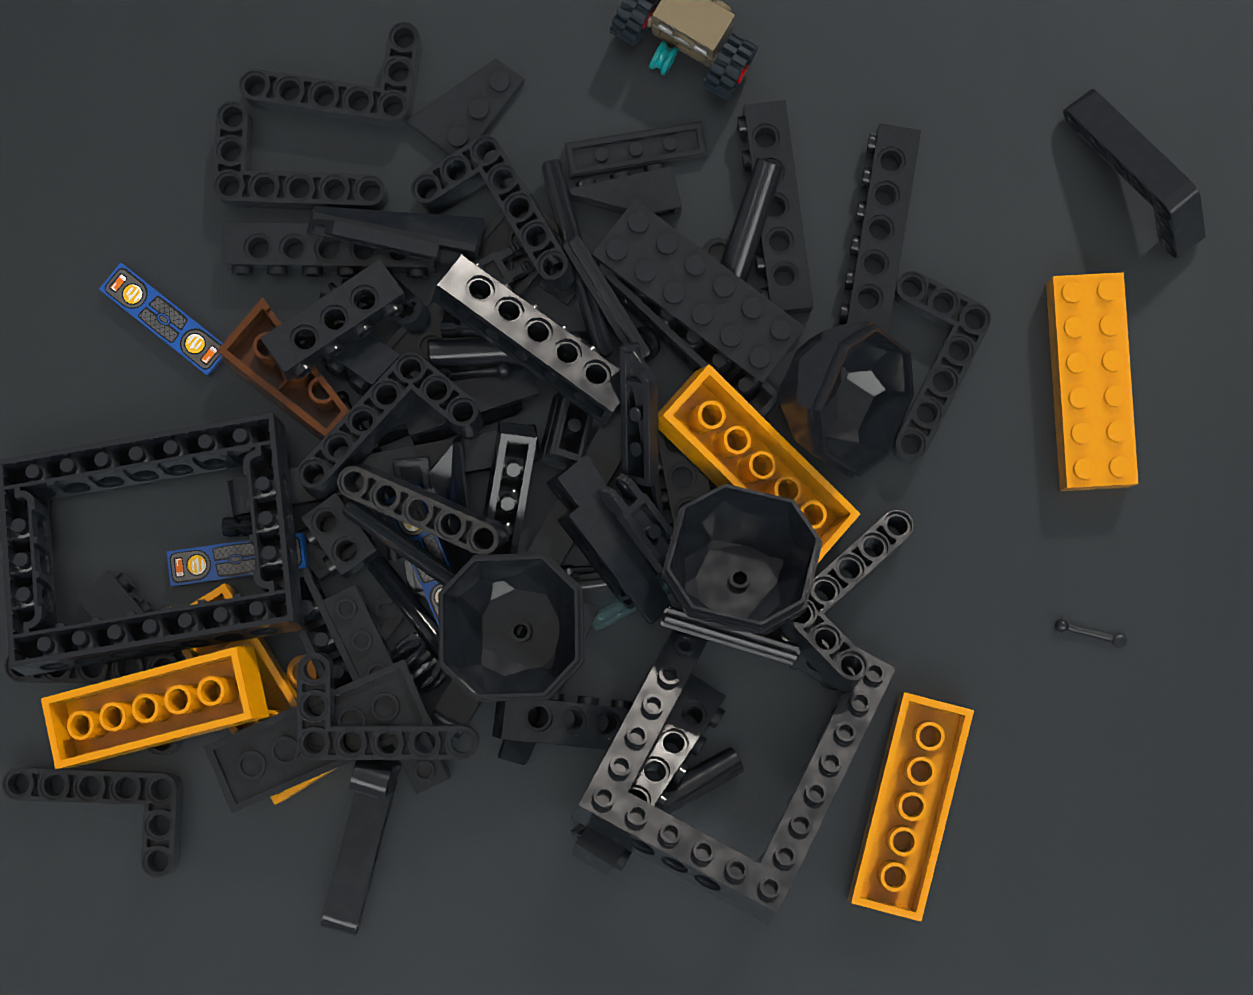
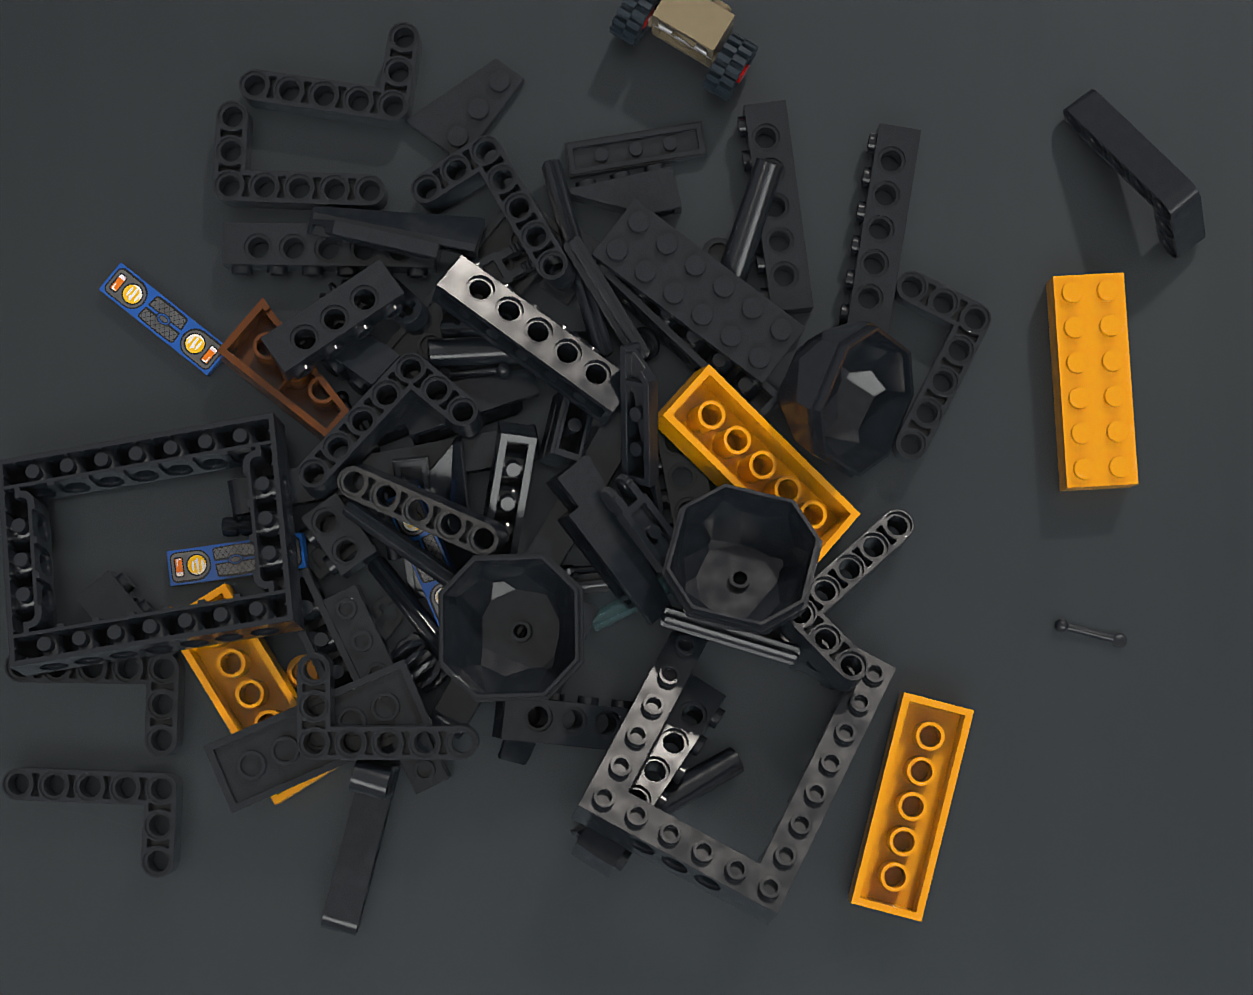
light orange brick [41,646,269,769] -> none
teal bush [649,40,679,76] -> none

